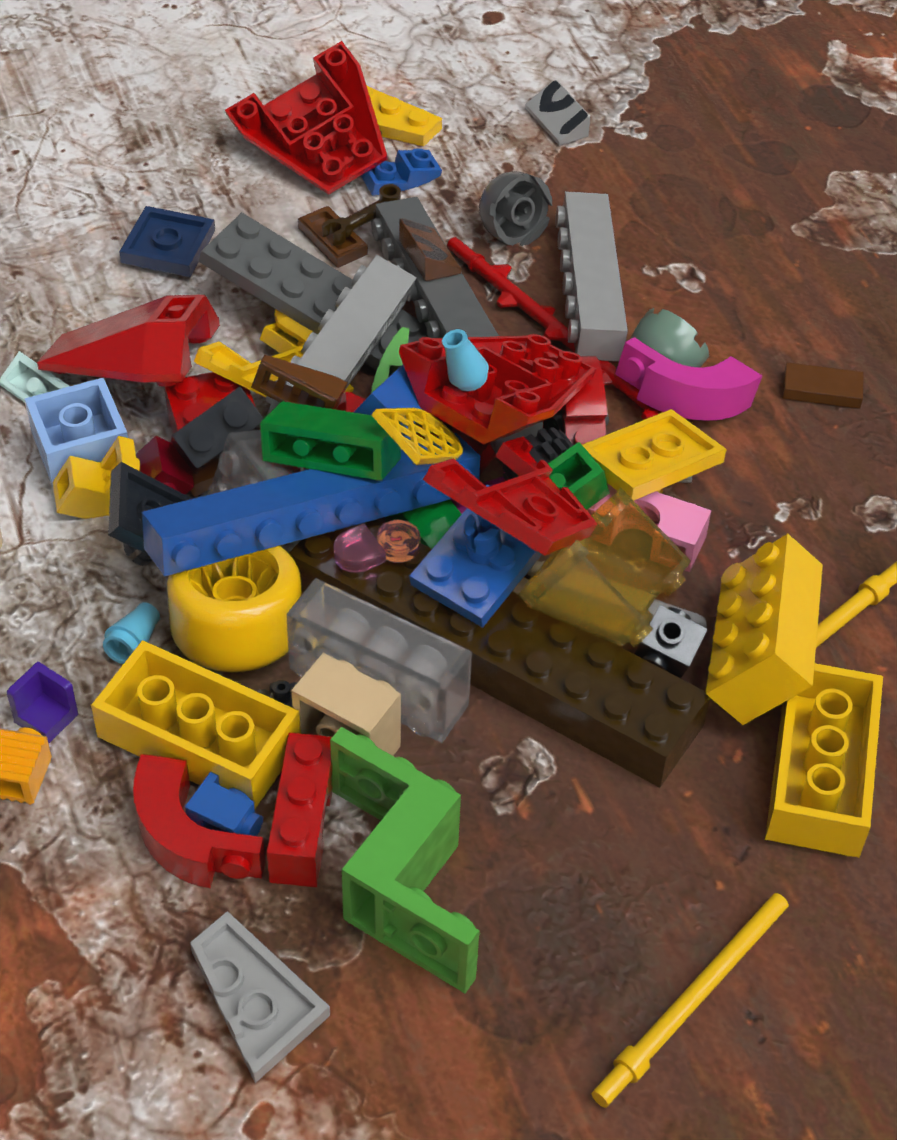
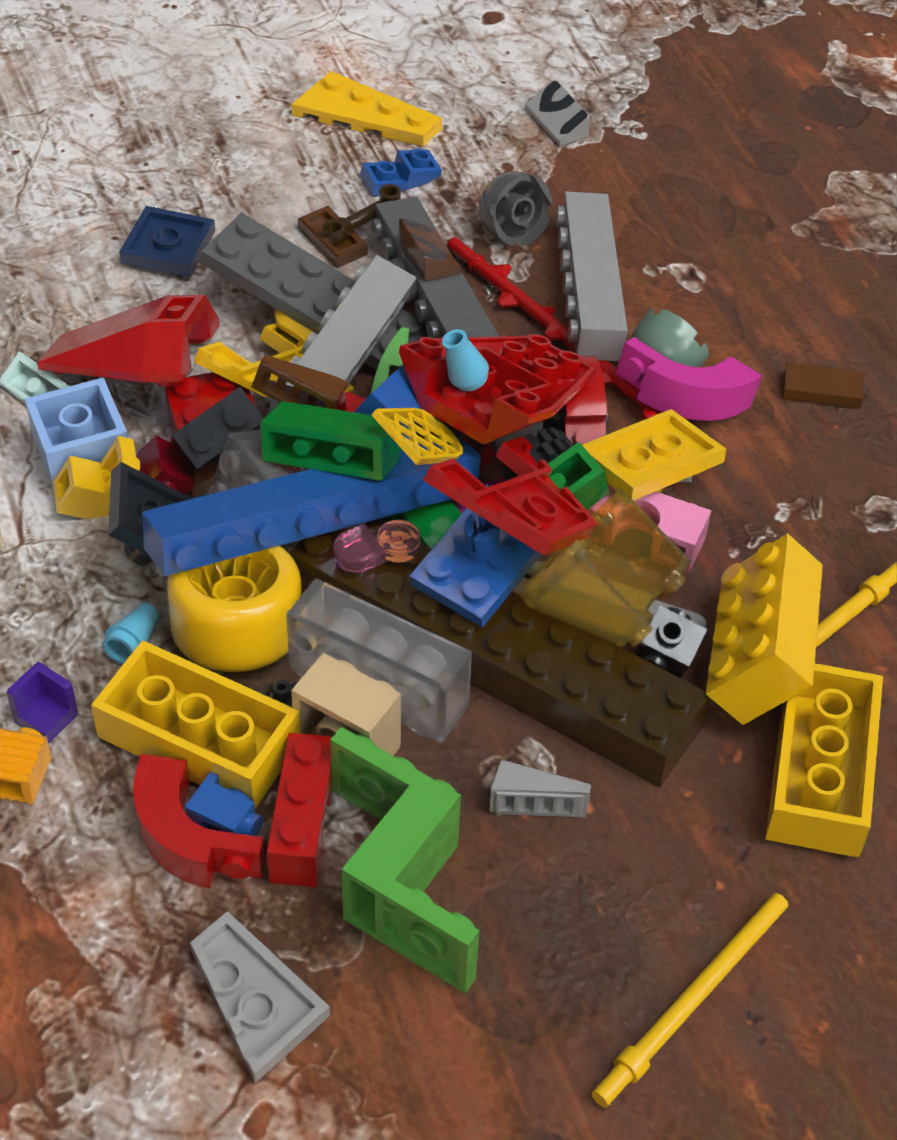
red wedge [225,41,388,195] -> none
none -> light grey slope [489,760,592,818]

